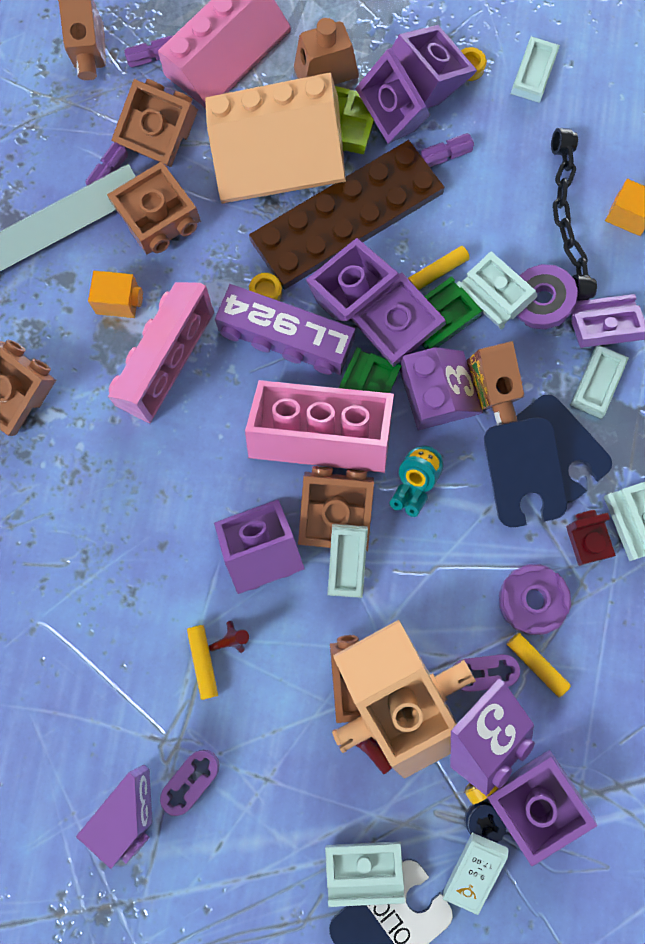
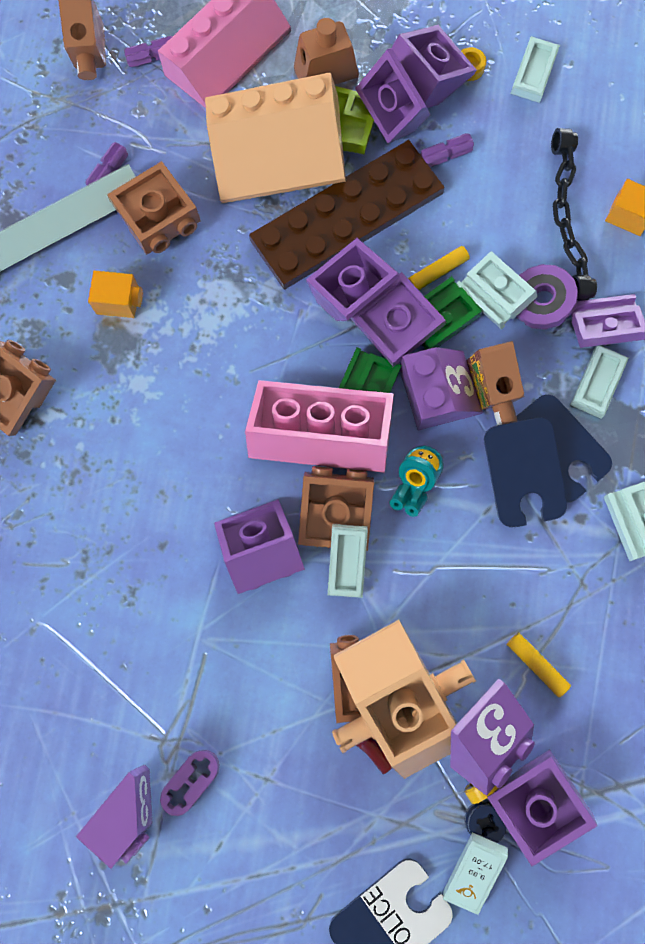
bright pink slope [108,282,214,424] -> none
nougat plate [111,79,198,167] -> none
yellow piece [187,625,218,700] -> none
dark red bar [209,621,249,653] -> none
medium lavender brick [215,284,355,375] -> none
yellow tile [249,273,282,301] -> none
light aqua plate [325,841,405,907] -> none
medium lavender beam [452,654,520,692] -> none
medium lavender tile [499,564,571,635] -> none
dark red bracket [566,510,616,566] -> none

